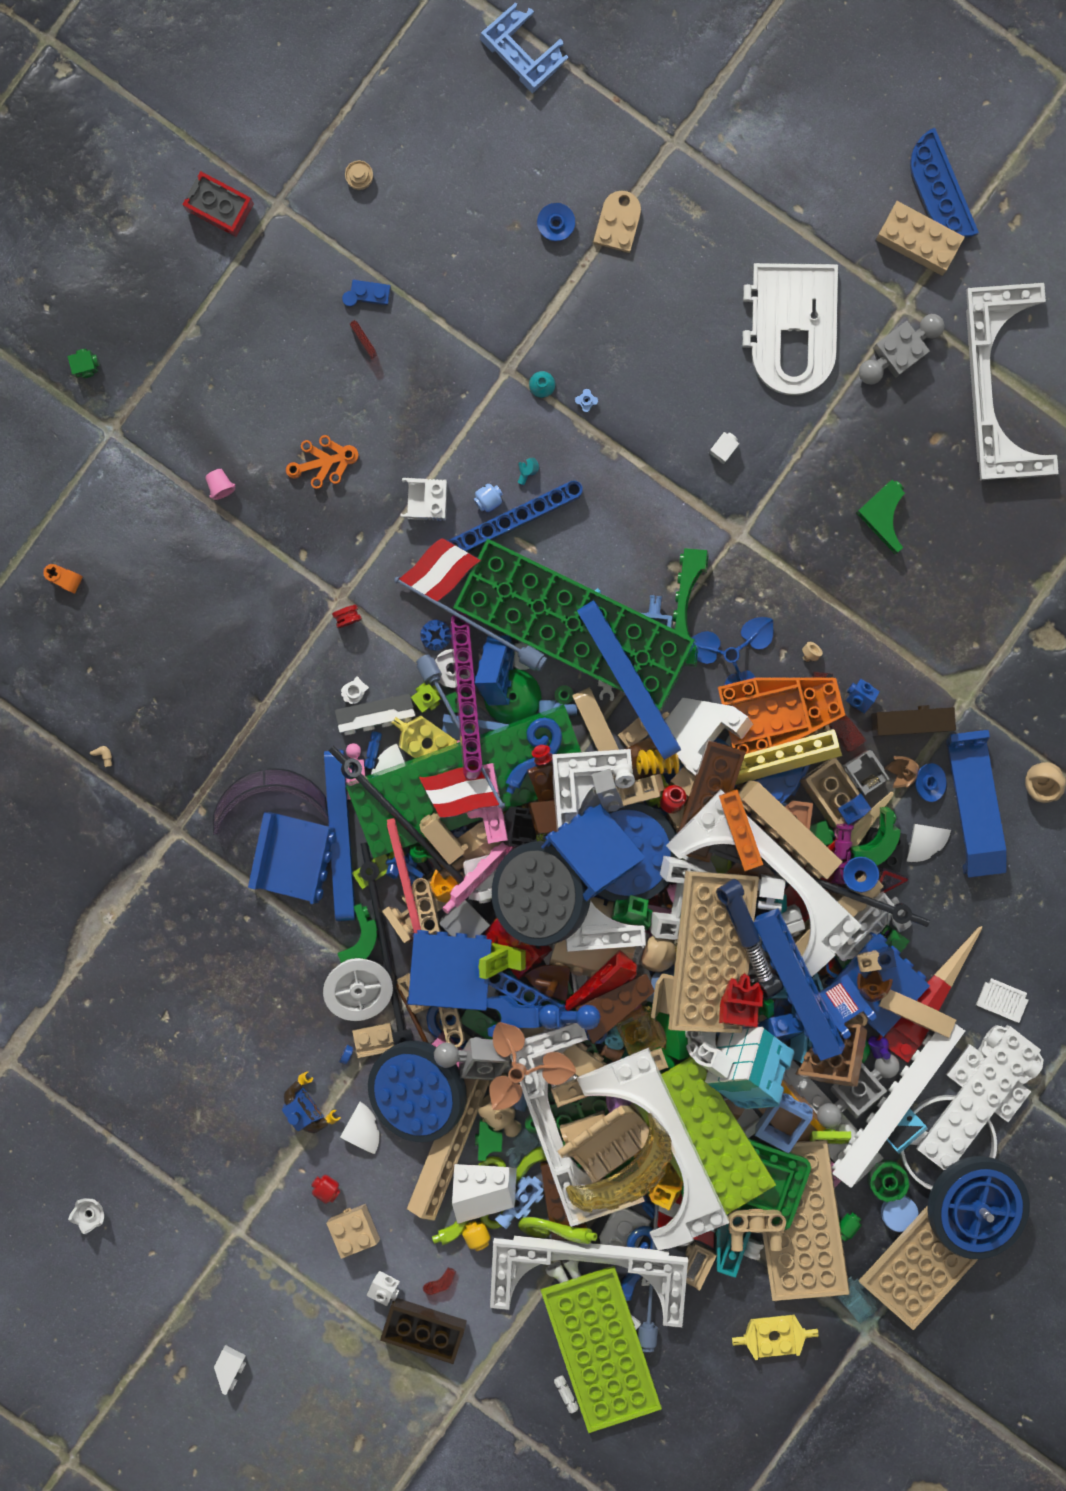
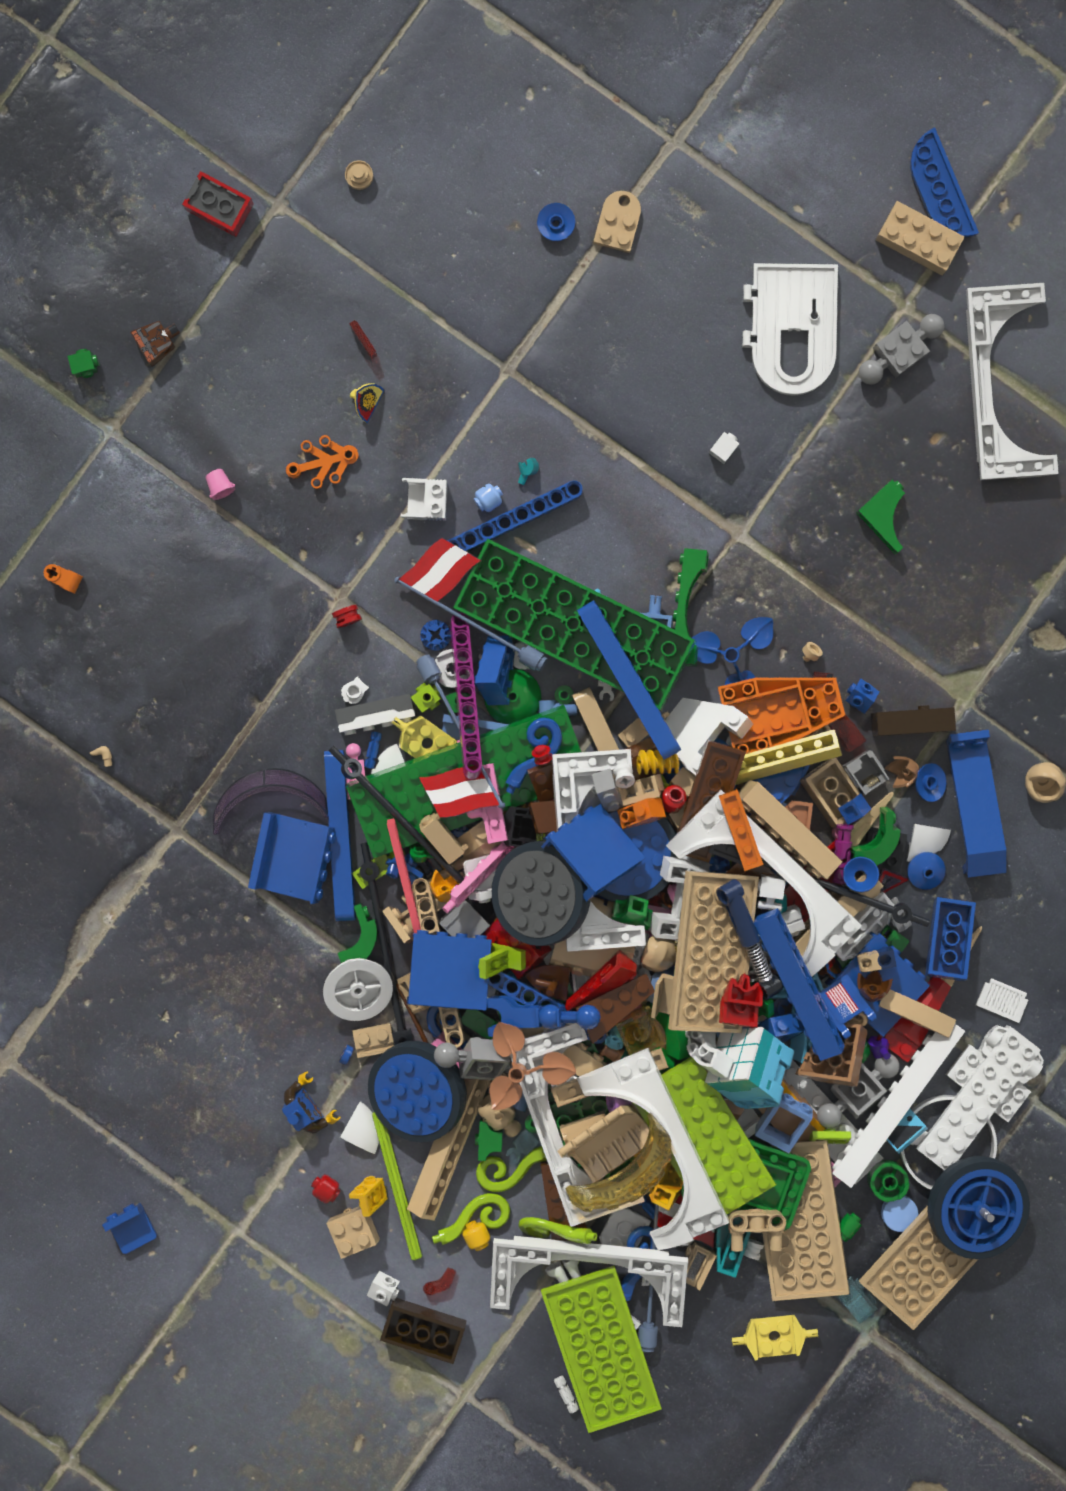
white piece [68,1198,104,1234] -> none
white slope [214,1345,246,1395] -> none
blue hinge [342,280,391,307] -> none
white wedge [452,1164,517,1224] -> none
light blue wedge [480,3,568,94] -> none
light blue brick [495,1175,544,1229] -> none
teal brick [529,371,555,398] -> none
light blue plate [575,389,598,412] -> none
green brick [810,820,835,847] -> none
none -> blue bracket [102,1203,157,1254]
none -> torso [130,321,180,367]
none -> yellow bracket [349,1176,388,1217]
none -> shield [350,383,384,423]
none -> lime axle [372,1112,422,1260]
none -> orange slope [617,798,666,829]
none -> blue plant [709,855,730,874]
none -> blue dish [907,852,946,890]
none -> blue brick [925,897,976,982]

